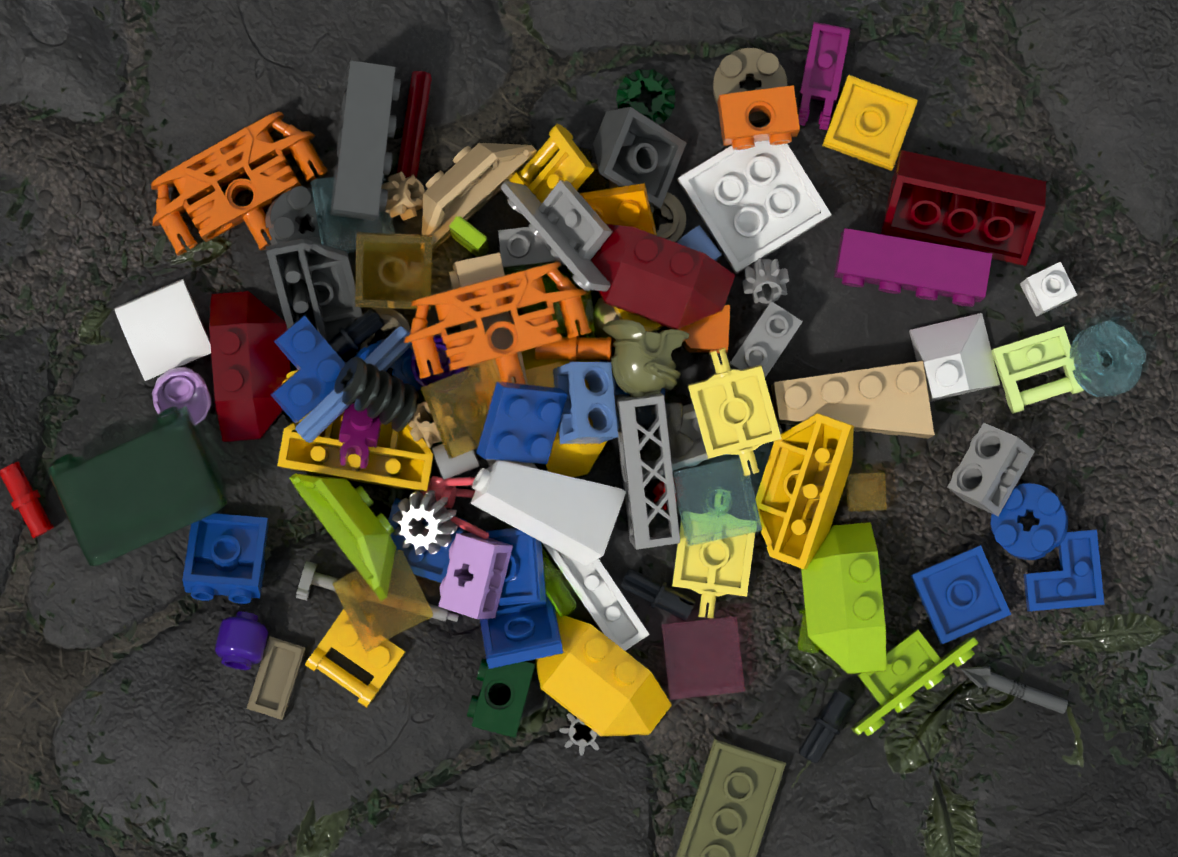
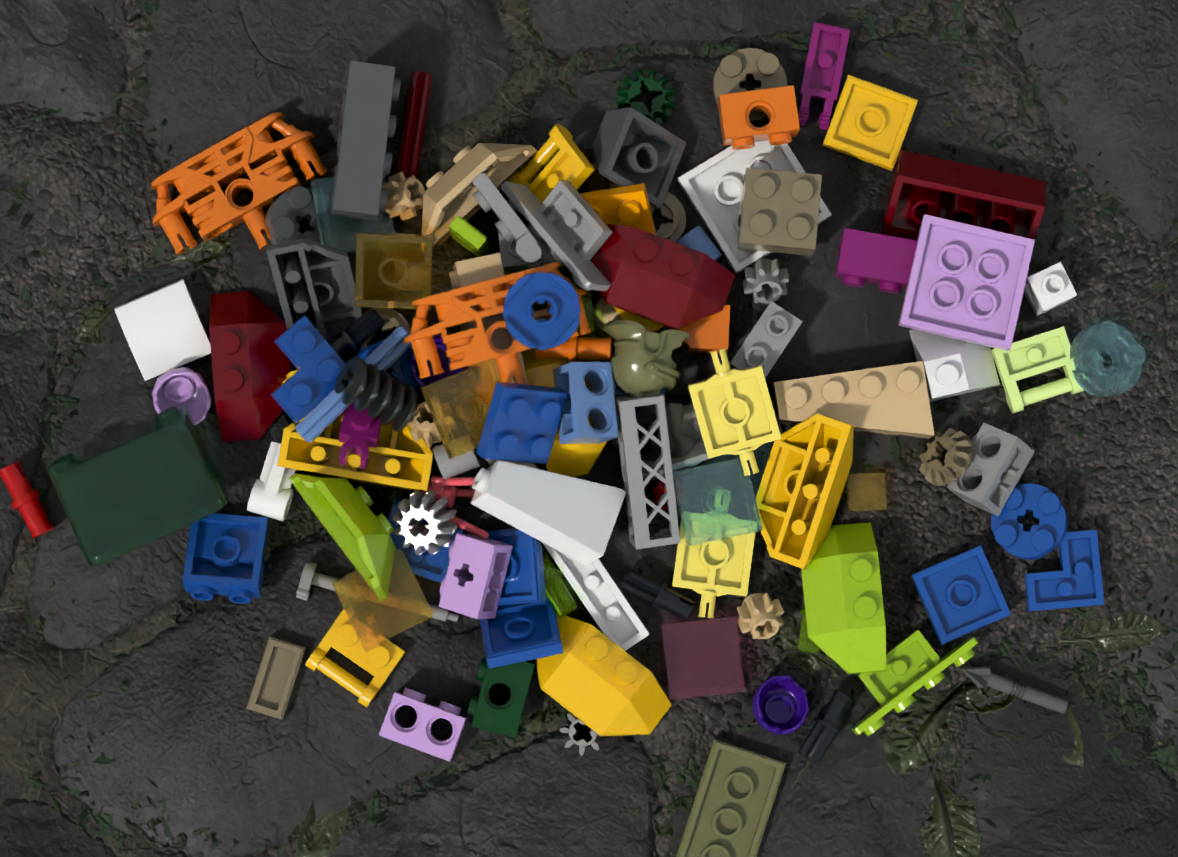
dark purple head [215,611,268,670] -> none
none -> white piece [247,441,297,522]
none -> lavender brick [379,688,467,762]
none -> light grey hinge [471,173,546,268]
none -> blue plate [502,272,580,350]
none -> dark tan brick [737,168,822,256]
none -> tan gear [737,593,784,639]
none -> dark purple hair [752,675,809,735]
none -> lavender plate [898,214,1035,351]
none -> dark tan gear [919,428,973,486]

